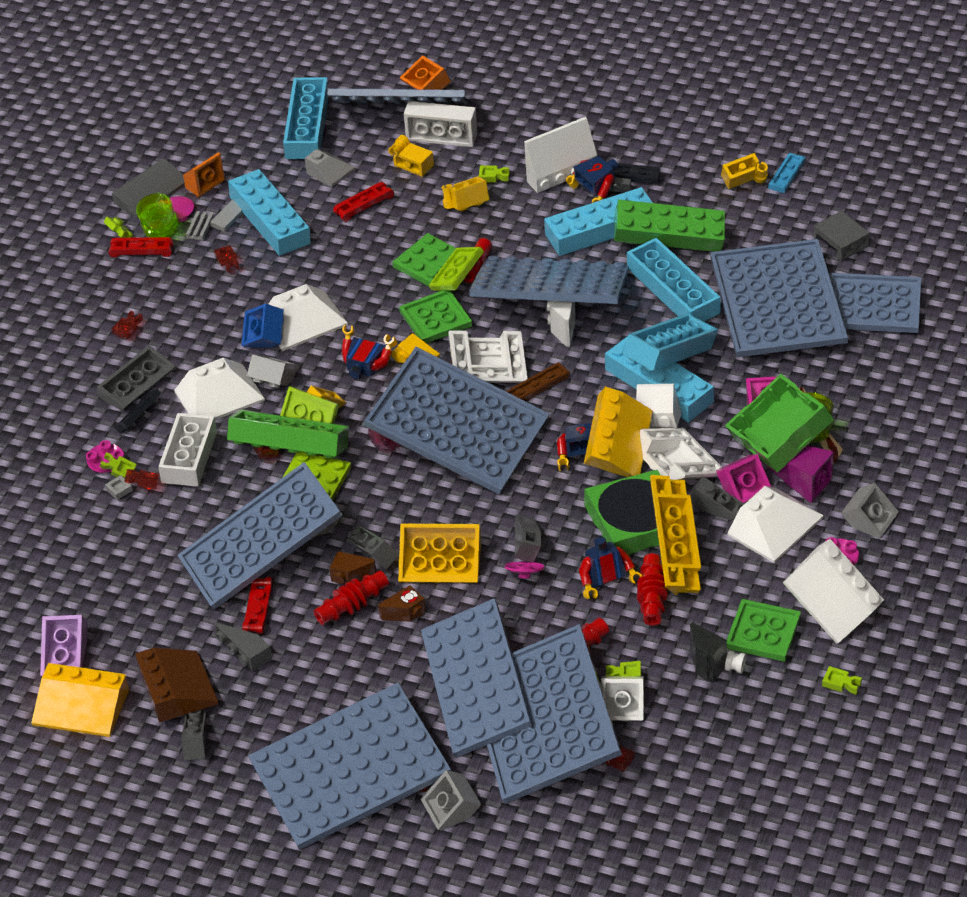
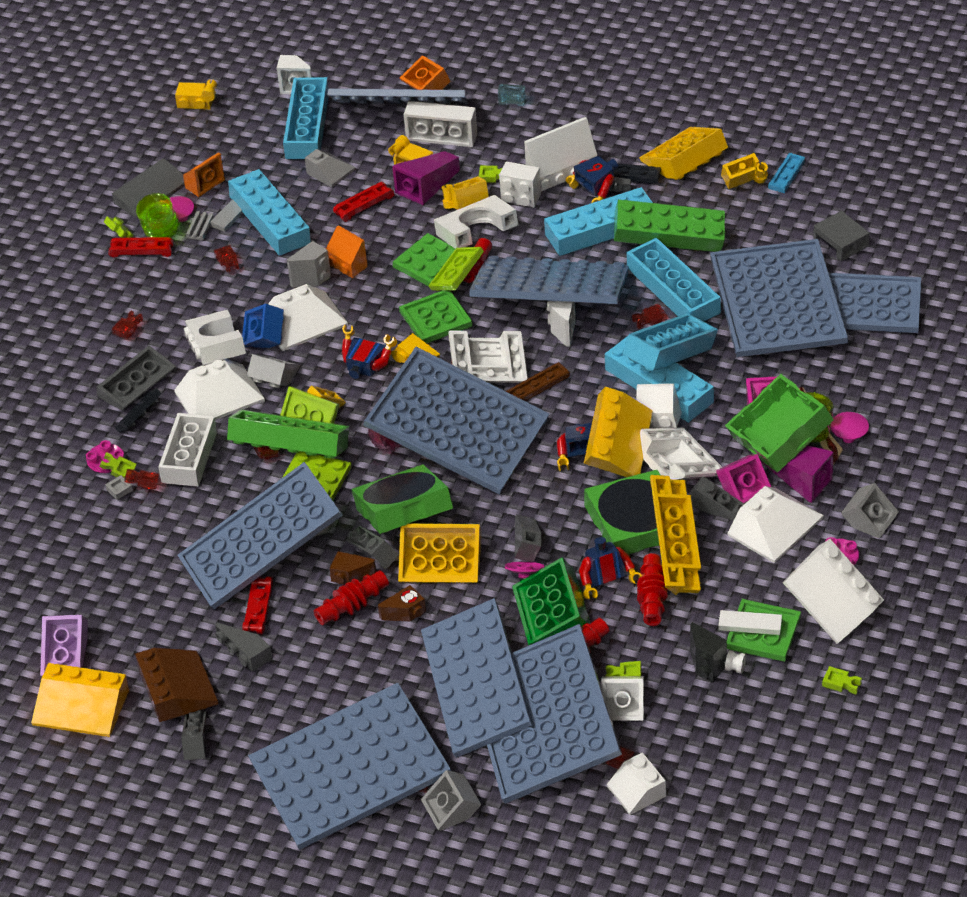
none -> yellow hinge [175,79,217,109]
none -> white arch [184,310,246,365]
none -> white slope [277,55,312,94]
none -> light grey slope [287,241,331,288]
none -> orange slope [326,225,367,278]
none -> bright green tile [352,464,453,534]
none -> magenta slope [392,151,460,205]
none -> white arch [434,195,518,249]
none -> clear light blue piece [498,84,526,106]
none -> white brick [499,162,541,208]
none -> green slope [512,557,590,645]
none -> white slope [607,752,666,815]
none -> clear red plate [632,304,667,329]
none -> yellow slope [639,127,728,180]
none -> white tile [719,610,782,635]
none -> dark pink dish [830,412,869,443]

